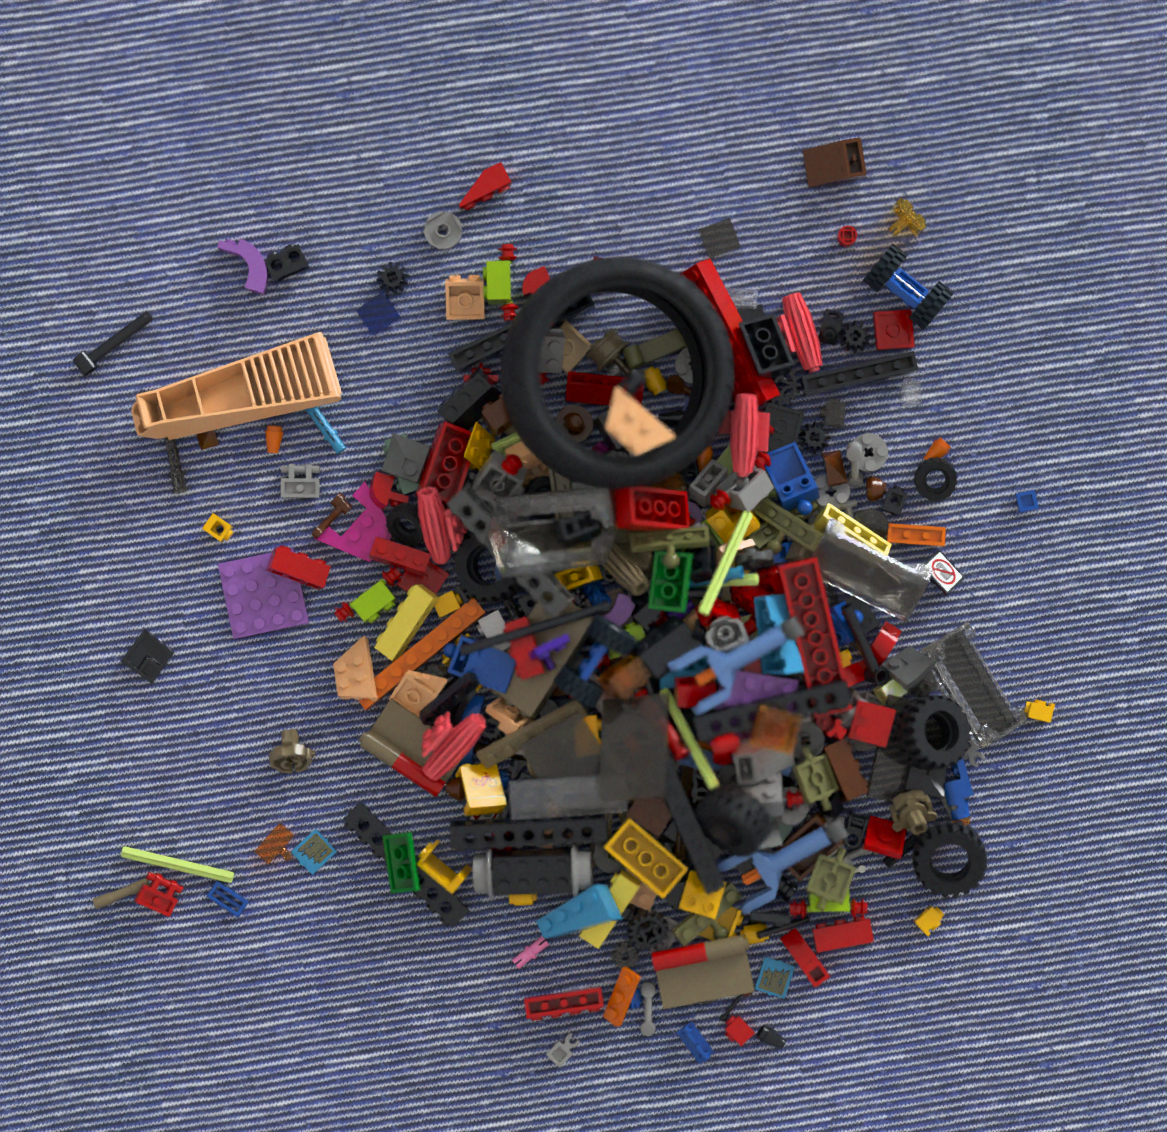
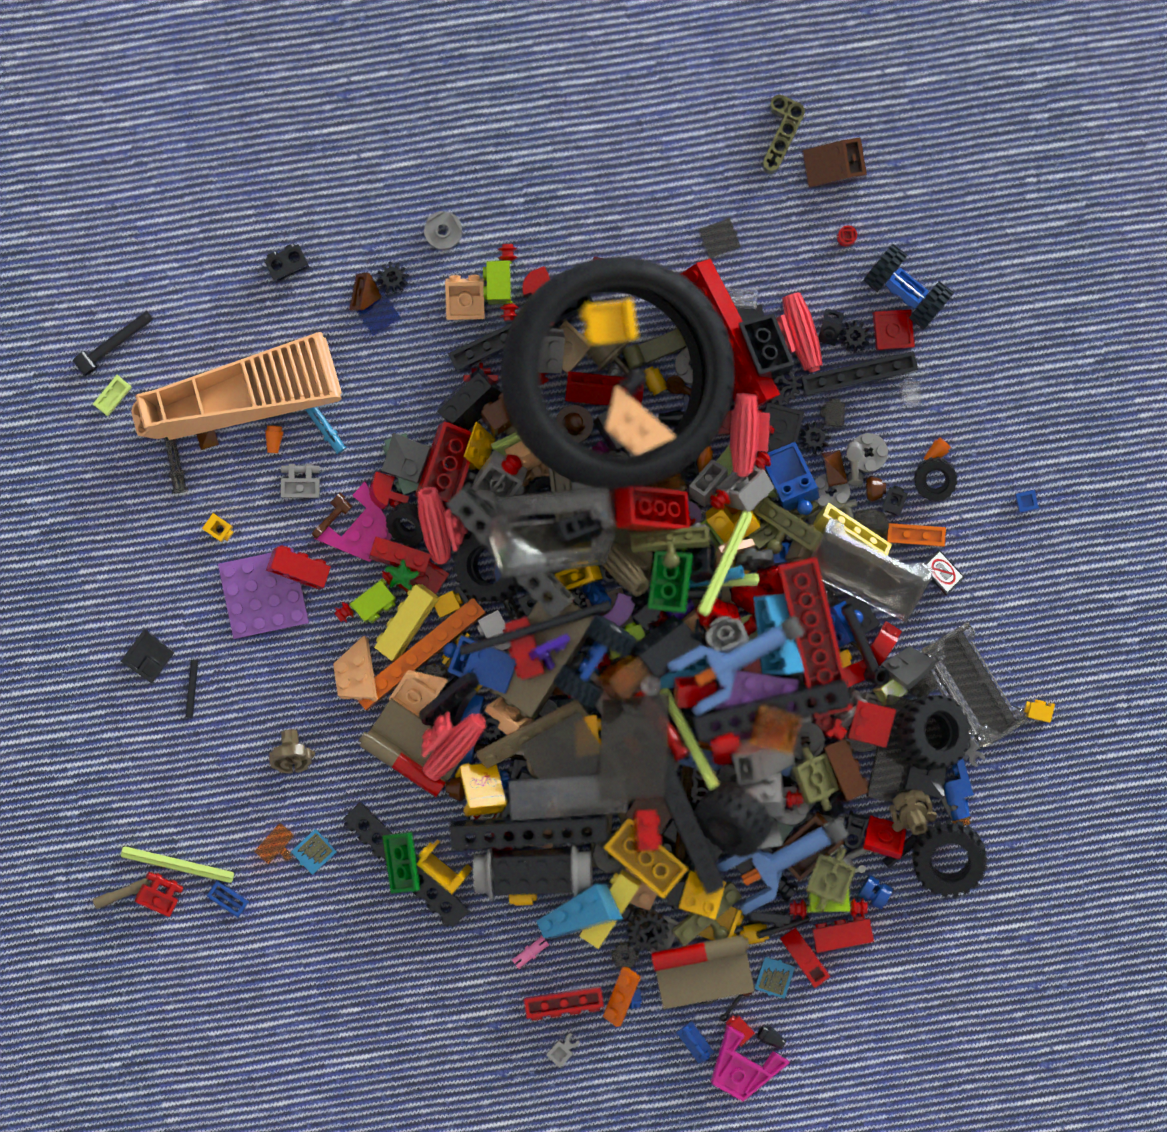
medium lavender arch [217,239,269,296] -> none
red slope [459,162,512,211] -> none
light grey bar [640,981,656,1036] -> none
clear yellow plate [888,197,926,237] -> none
yellow brick [913,906,944,936] -> none
none -> yellowish green plate [93,375,132,417]
none -> black bar [185,660,198,718]
none -> reddish brown slope [349,272,382,311]
none -> green animal [385,560,419,590]
none -> yellow panel [580,299,638,345]
none -> red brick [633,810,661,852]
none -> clear plate [641,676,661,696]
none -> dark pink wing [710,1025,790,1101]
none -> olive beam [762,94,805,174]
none -> blue wheel [857,875,893,910]

